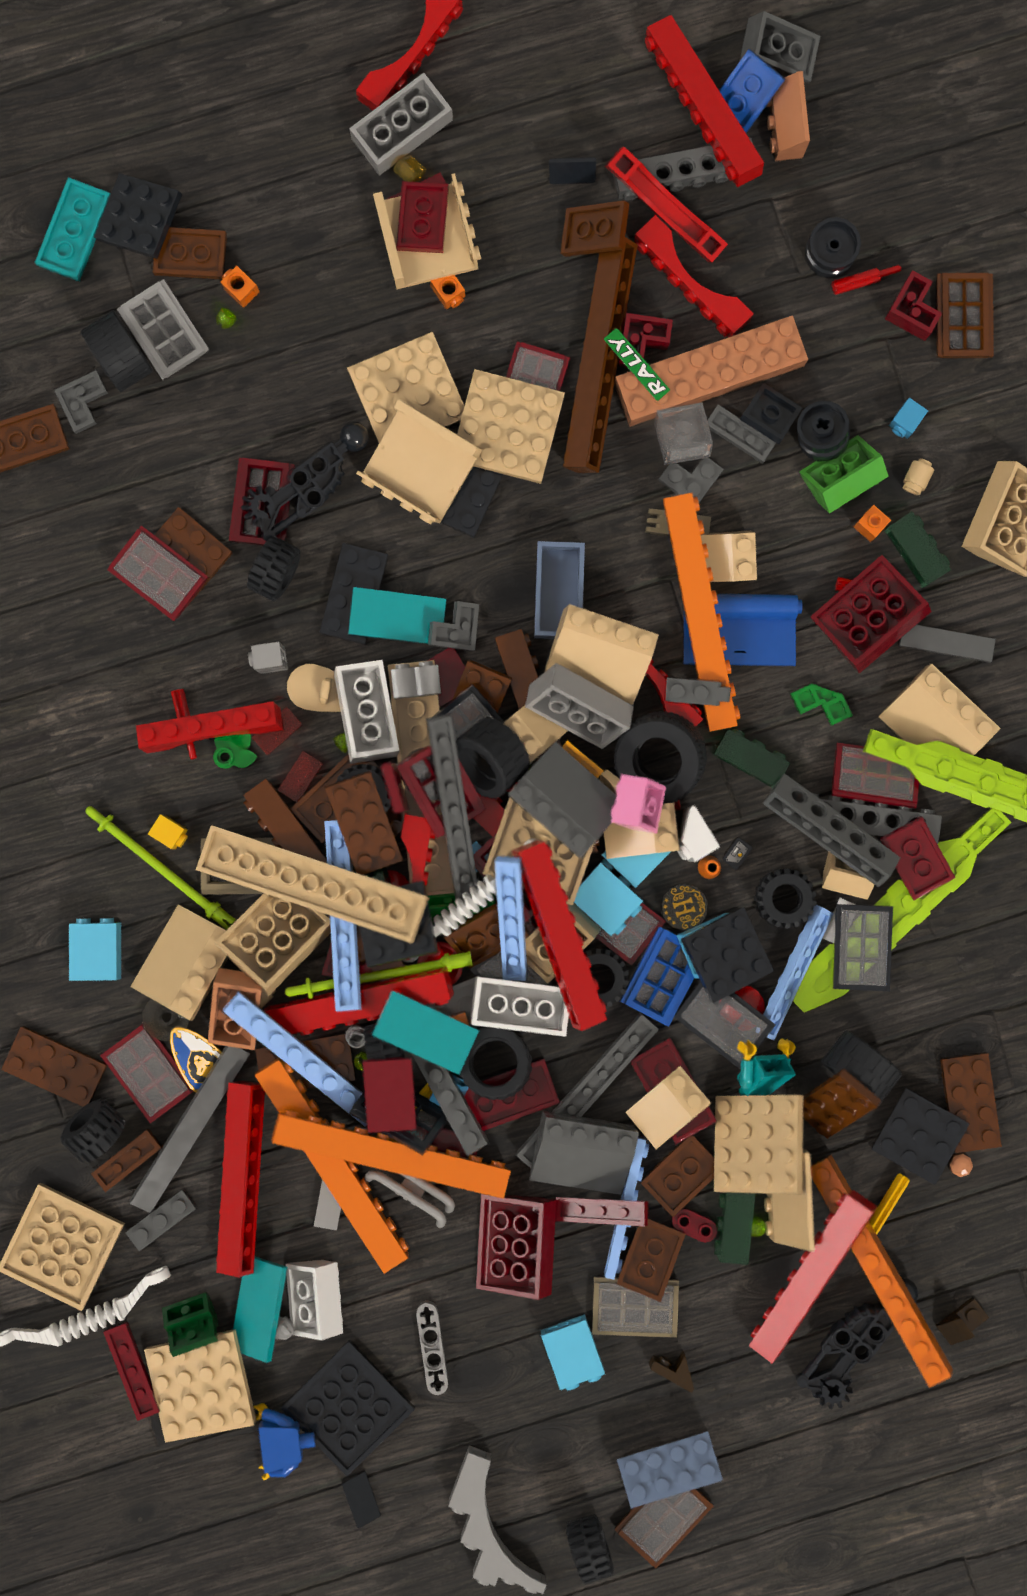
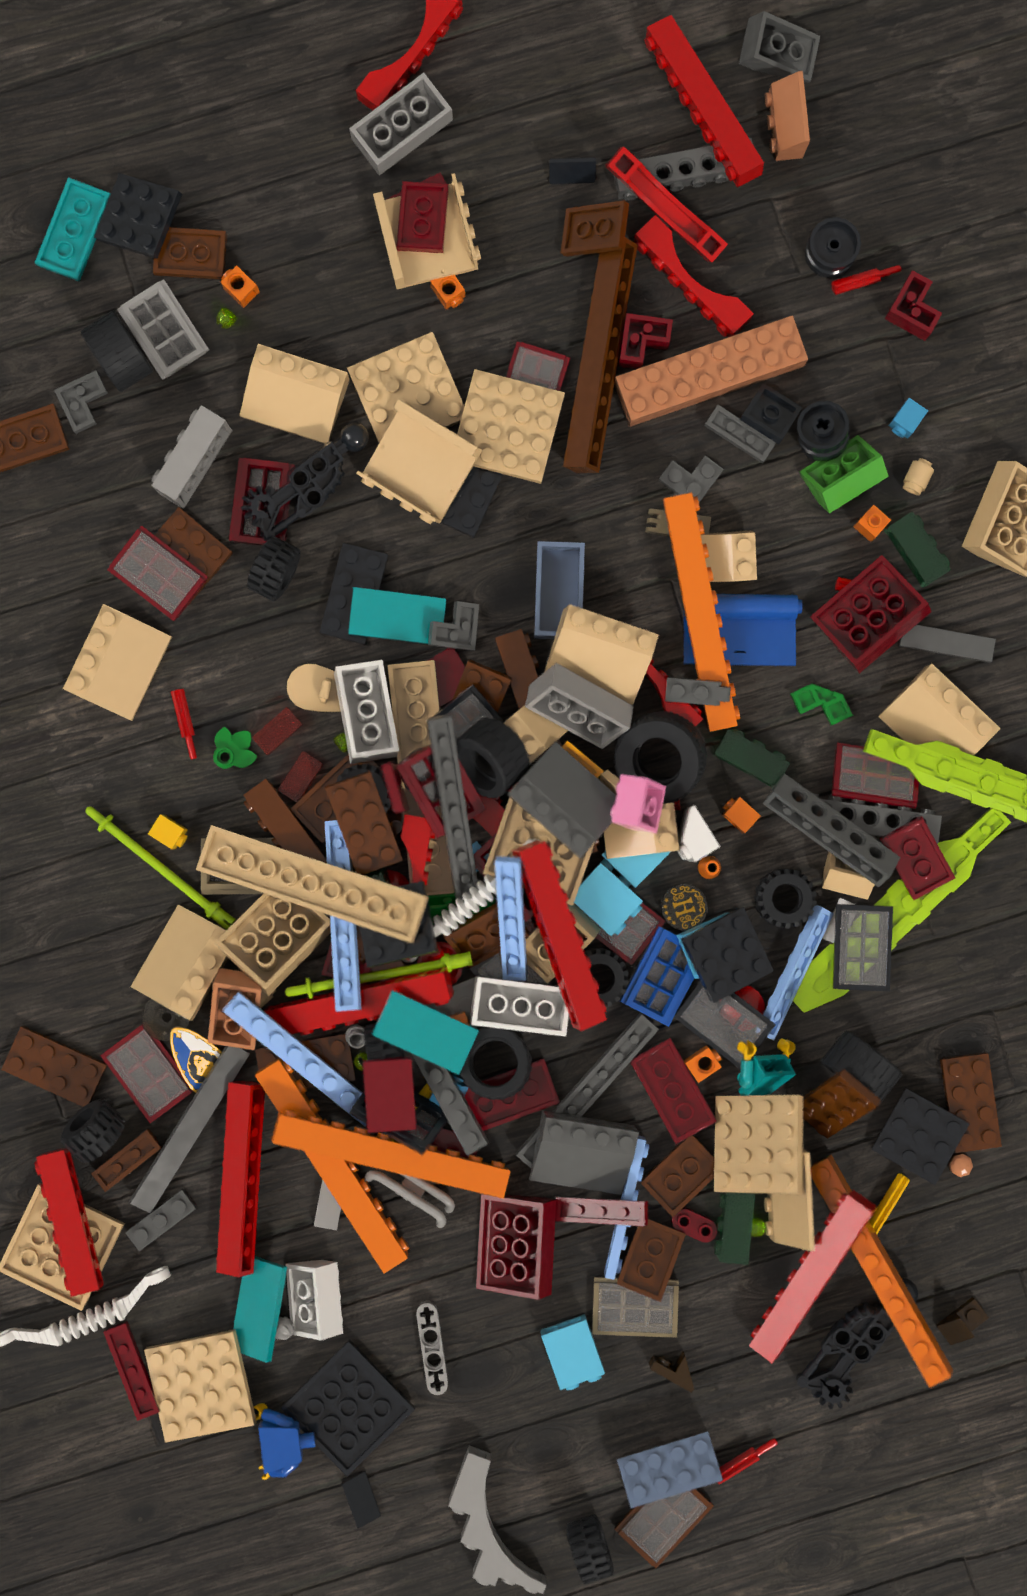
medium azure brick [69,918,121,981] -> none
red arch [136,701,283,754] -> none
dark green brick [162,1292,219,1357] -> none
light grey brick [248,642,288,674] -> none
light grey brick [391,661,441,699] -> none
clear yellow brick [393,155,427,182] -> none
sticker [604,328,670,401] -> none
tan slope [626,1066,711,1149] -> none
clear brick [654,402,713,465] -> none
blue tile [719,49,786,133] -> none
black sticker [722,837,752,870] -> none
reddish brown piece [936,273,994,358] -> none
none -> red brick [35,1147,104,1297]
none -> tan slope [63,604,172,721]
none -> light grey brick [151,405,232,509]
none -> tan slope [240,344,350,444]
none -> orange brick [683,1045,722,1083]
none -> red axle [717,1438,778,1485]
none -> orange brick [722,797,761,834]

